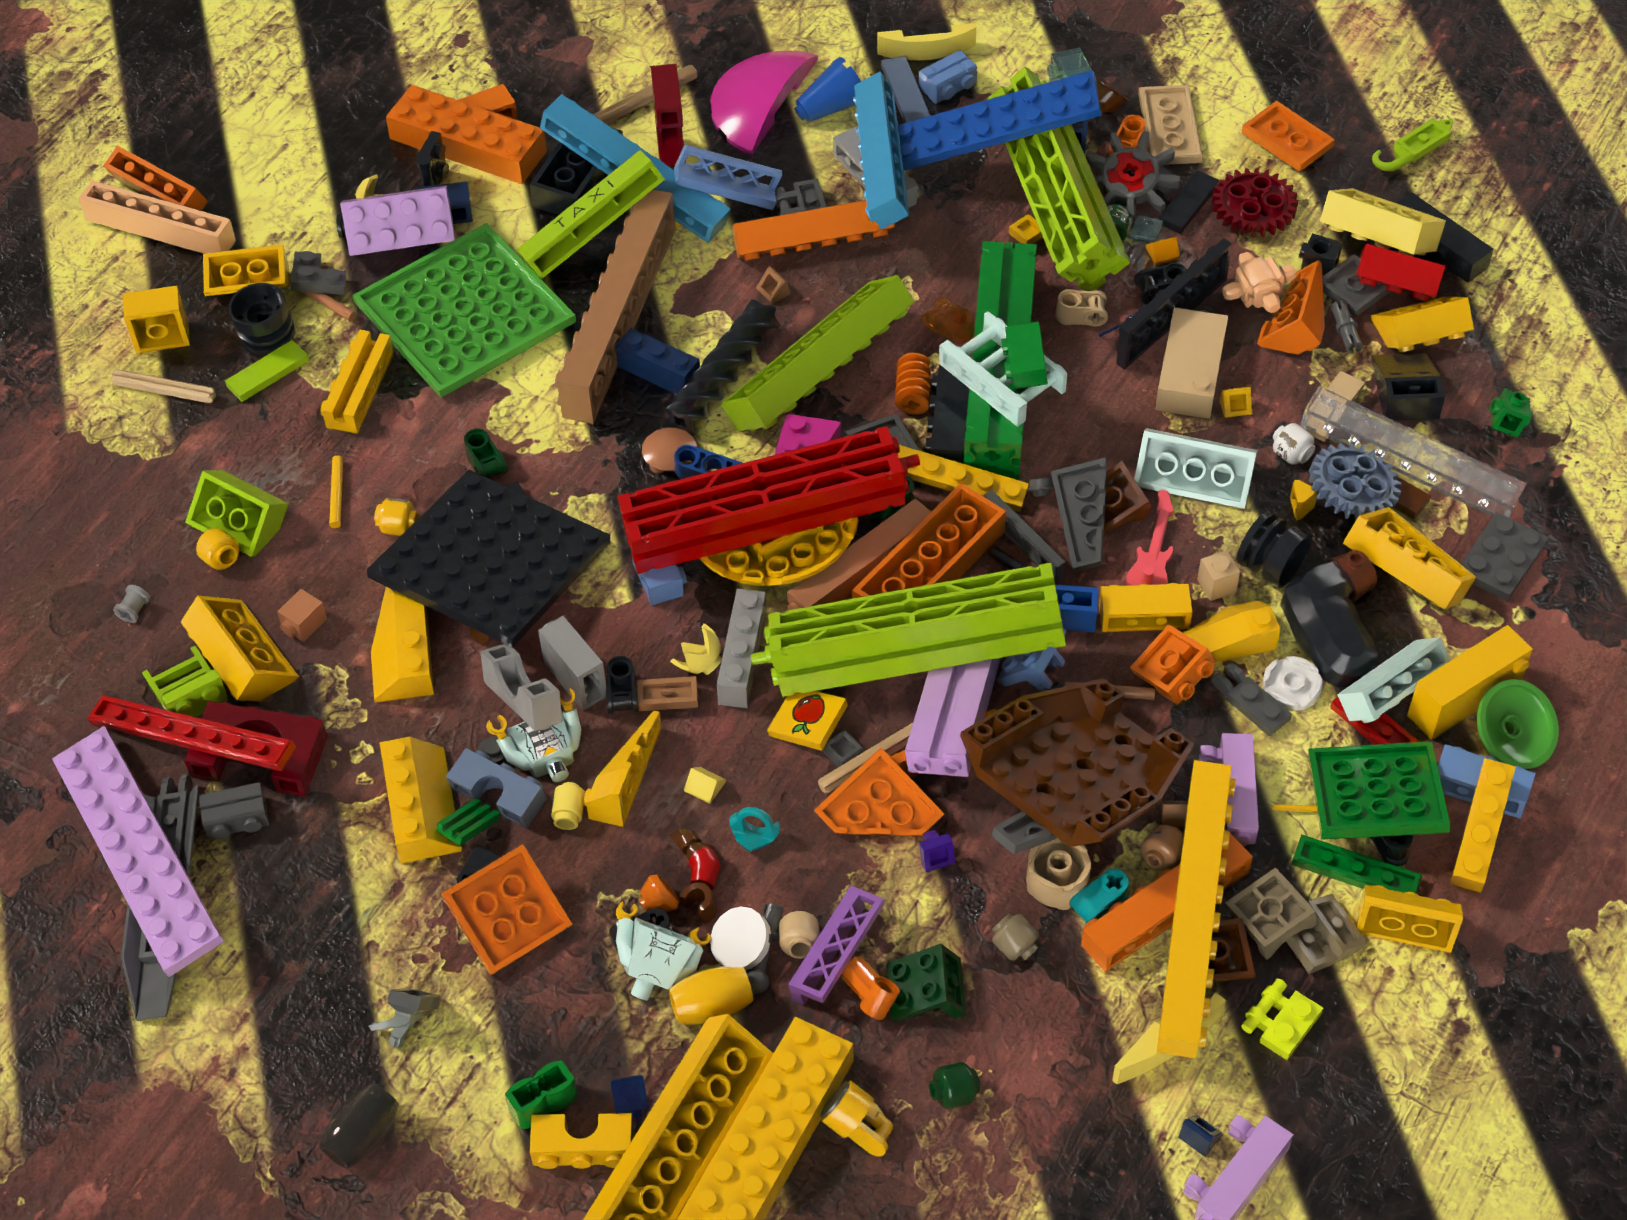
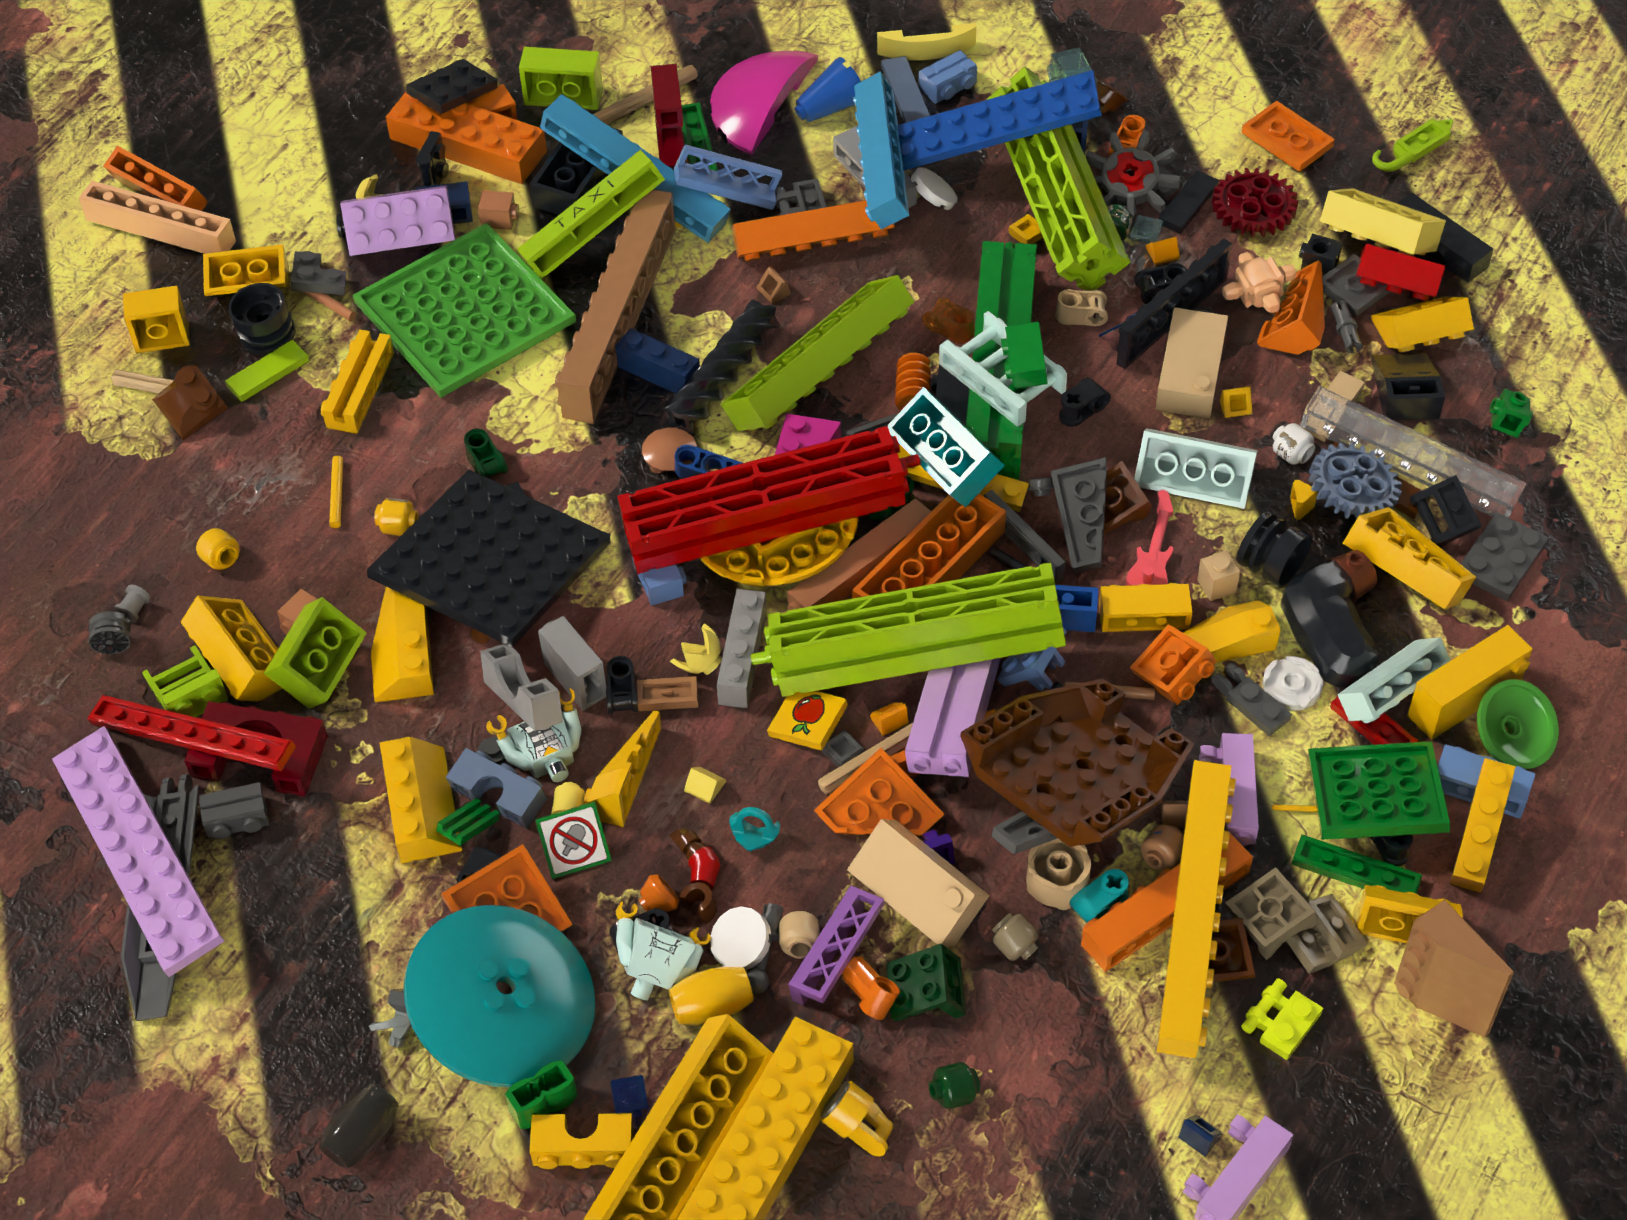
lime slope [185,470,289,557] -> none
light yellow slope [1112,993,1226,1085] -> none
tan tile [1138,85,1203,165] -> none
none -> dark grey wheel [88,611,131,654]
none -> reddish brown slope [152,365,228,440]
none -> lime brick [264,597,367,709]
none -> teal dish [403,905,595,1087]
none -> black plate [406,59,498,114]
none -> nougat brick [478,190,519,230]
none -> lime brick [519,47,603,110]
none -> piece [535,801,612,879]
none -> green tile [682,102,718,171]
none -> tan brick [847,819,990,947]
none -> light orange slope [870,702,909,736]
none -> teal brick [887,387,1005,507]
none -> white tile [911,167,958,210]
none -> black piece [1059,377,1111,427]
none -> medium nougat slope [1394,900,1514,1037]
none -> black plate [1409,475,1482,548]

